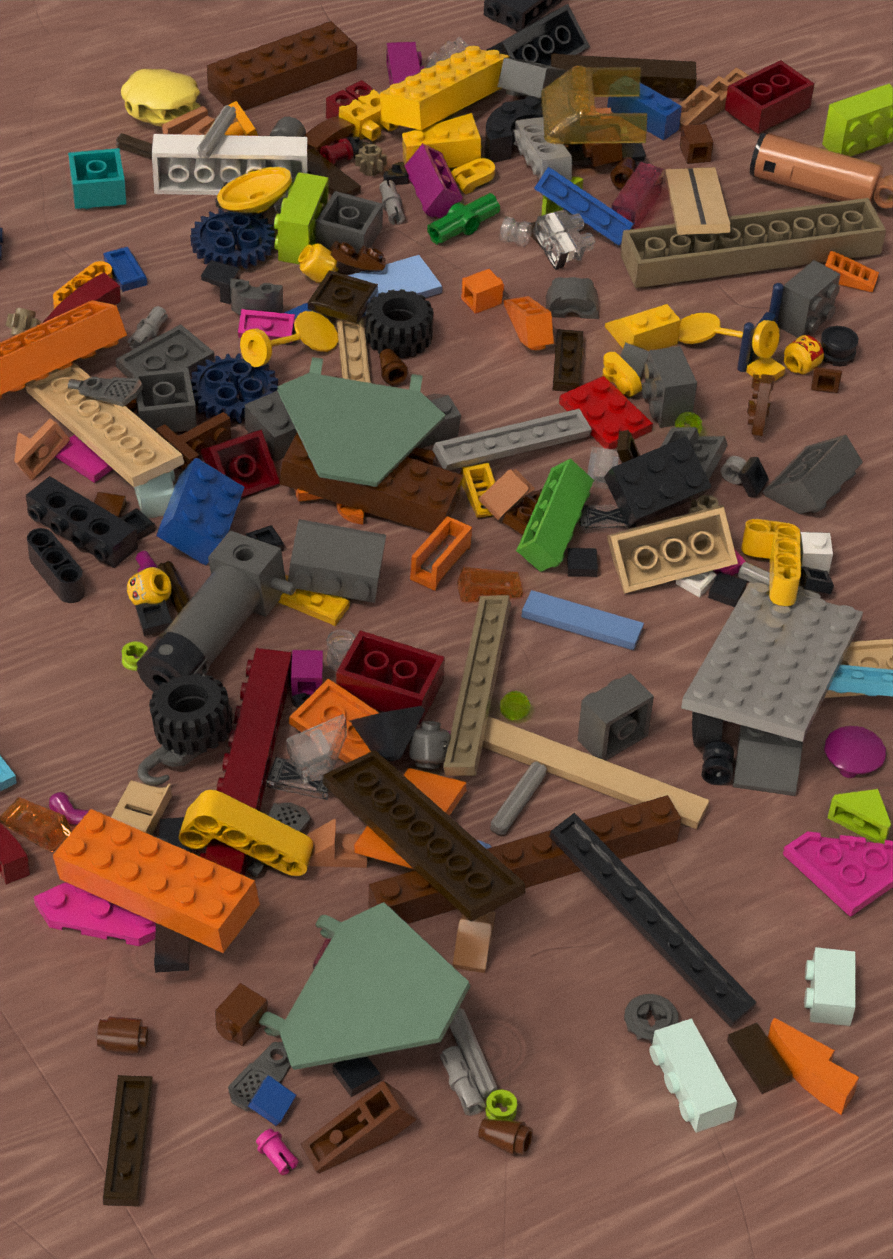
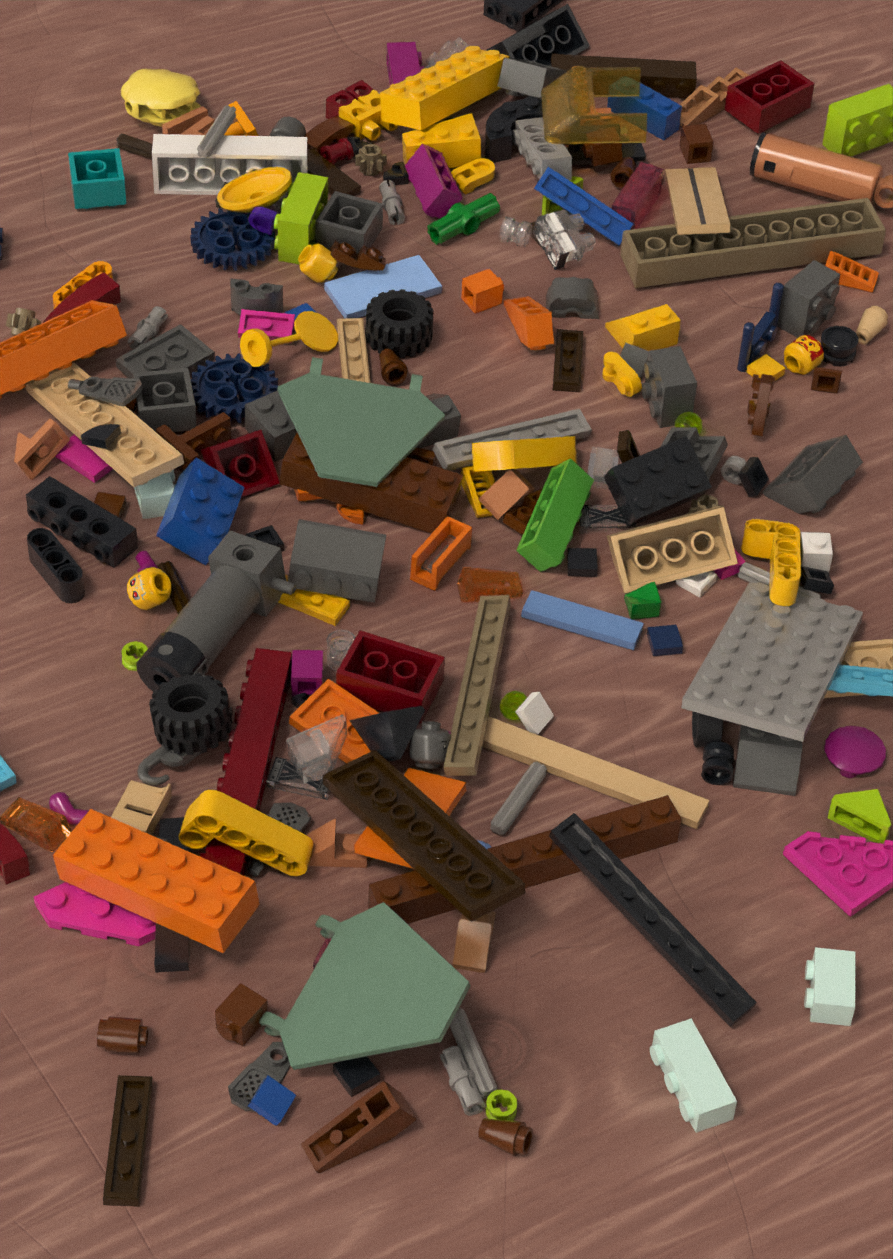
blue tile [103,247,147,292] -> none
black tile [120,508,155,541] -> none
black plate [135,599,172,636] -> none
black panel [201,260,240,305] -> none
reddish brown brick [207,21,357,111] -> none
dark pink pin [256,1129,299,1175] -> none
dark brown plate [308,270,378,324] -> none
red plate [559,376,653,452] -> none
dark grey brick [577,673,654,761] -> none
dark grey gear [624,994,679,1044] -> none
yellow piece [678,313,780,358] -> none
black tile [708,572,747,607] -> none
dark brown tile [727,1022,793,1094] -> none
orange slope [768,1017,859,1115] -> none
none -> black tile [81,424,121,449]
none -> dark purple tile [248,207,277,235]
none -> yellow beam [471,436,577,472]
none -> white tile [515,692,554,735]
none -> green slope [624,582,661,620]
none -> dark blue tile [647,624,683,656]
none -> tan cone [856,306,888,344]

